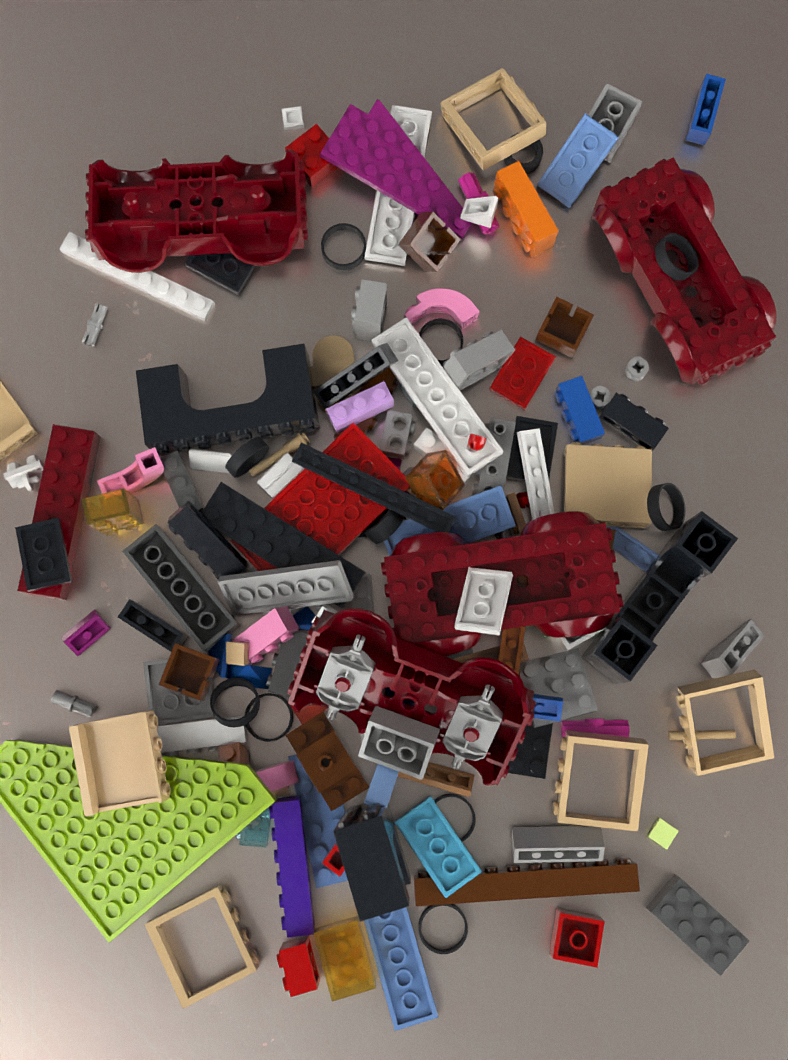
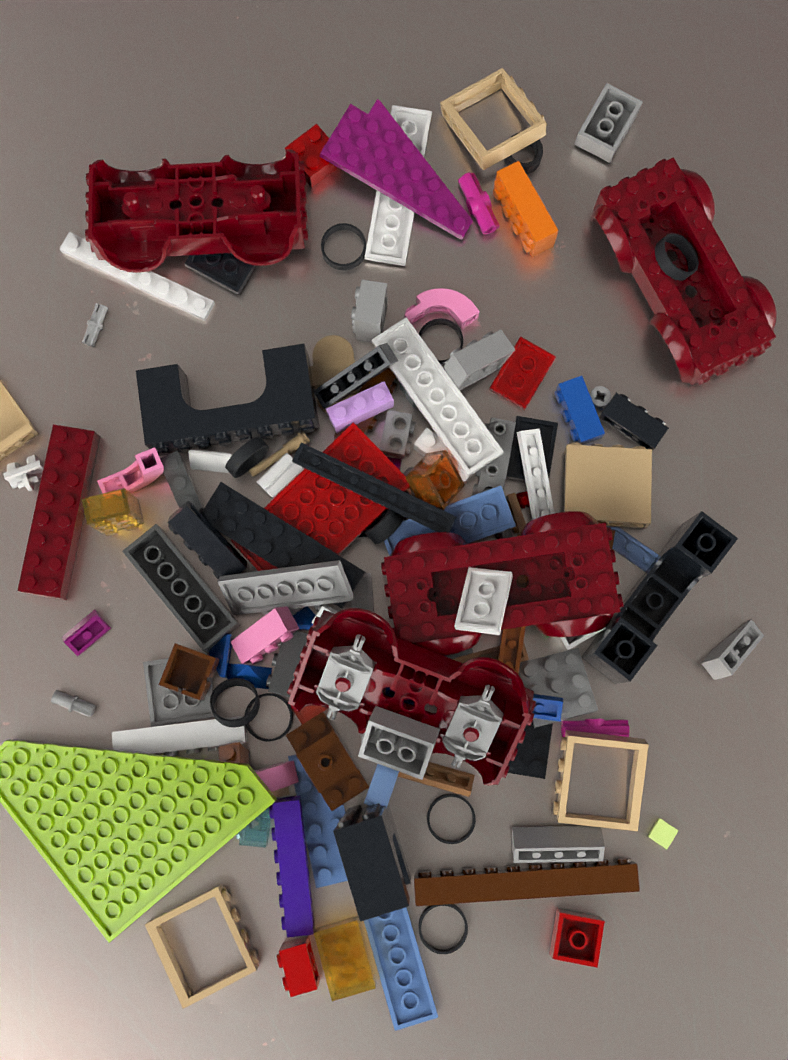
black plate [15,518,72,592] -> none
tan panel [69,710,171,816] -> none
black brick [118,599,188,652] -> none
tan tile [226,641,249,666] -> none
white tile [281,106,304,131] -> none
red brick [322,843,345,877] -> none
medium azure tile [394,796,482,898] -> none
reddish brown piece [398,212,461,272] -> none
white slope [460,196,498,228] -> none
red hinge [468,434,487,451] -> none
reddish brown piece [535,296,594,358] -> none
medium blue tile [537,113,619,208] -> none
light grey wheel [625,357,649,381] -> none
dark grey brick [646,874,749,976] -> none
black tyre [647,483,686,531] -> none
tan bar [668,730,736,740] -> none
tan window [676,669,774,776] -> none
blue brick [685,74,726,145] -> none

